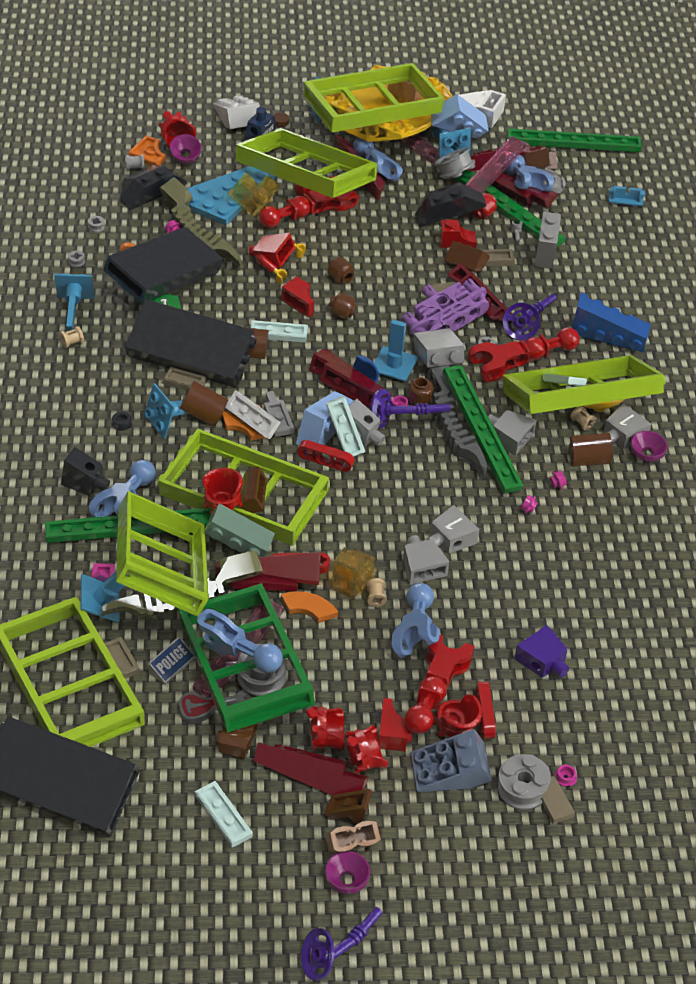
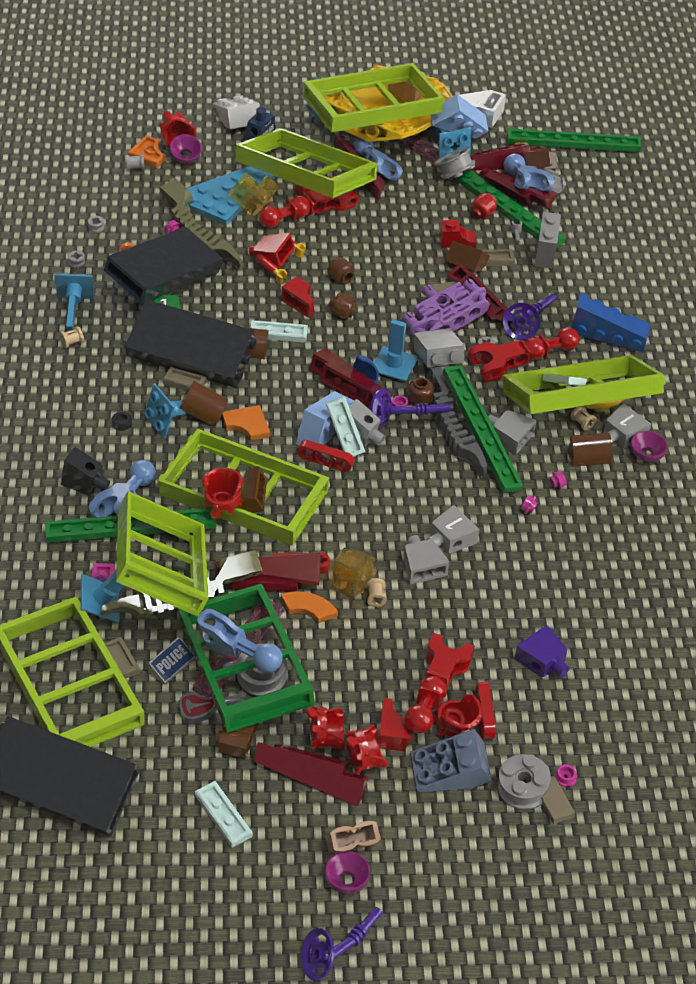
black wedge [120,165,187,210] -> none
sand green brick [203,503,275,557] -> none
white plate [225,390,281,439] -> none
light grey hinge [264,391,294,437] -> none
reddish brown tile [274,113,289,127] -> none
reddish brown slope [325,789,372,825] -> none
medium blue piece [391,583,440,658] -> none
black wedge [415,182,487,227] -> none
clear pink tile [461,136,526,216] -> none
dark azure hinge [609,185,645,206] -> none

